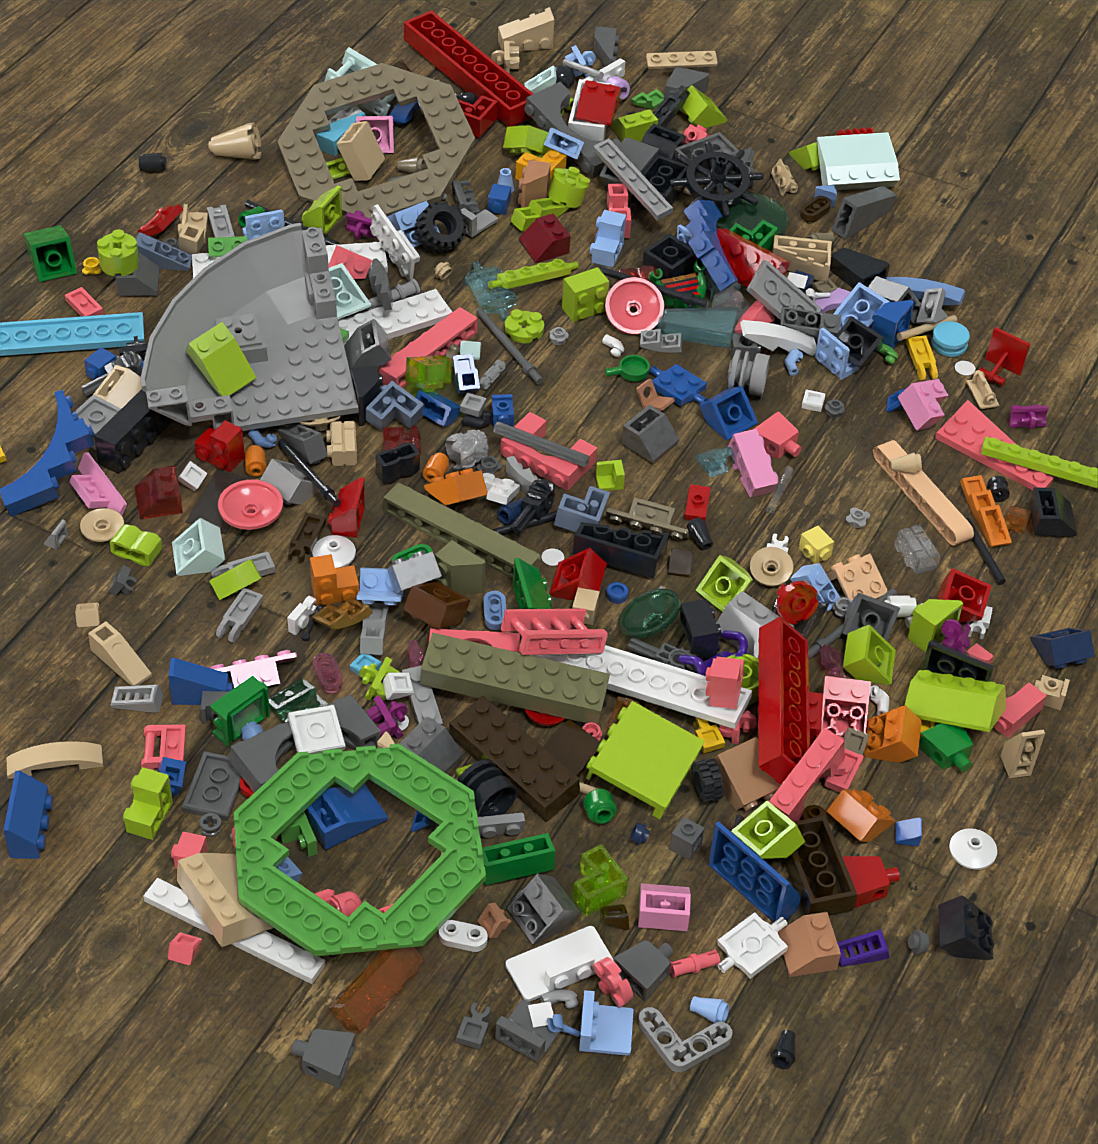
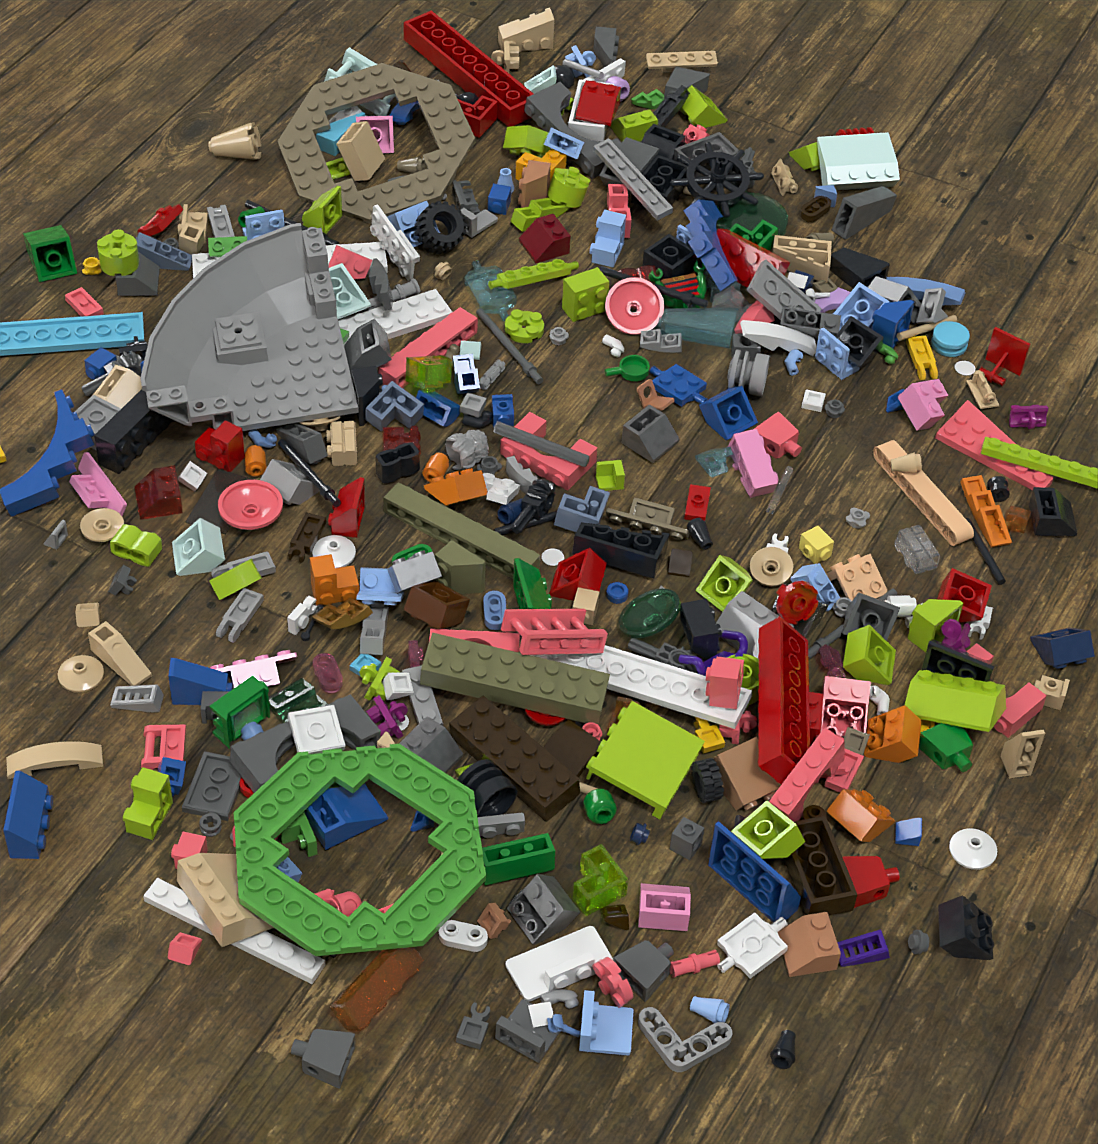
black brick [139,153,167,173] -> none
lime slope [186,322,257,396] -> none
magenta hips [346,210,378,239] -> none
none -> tan dish [58,655,104,692]

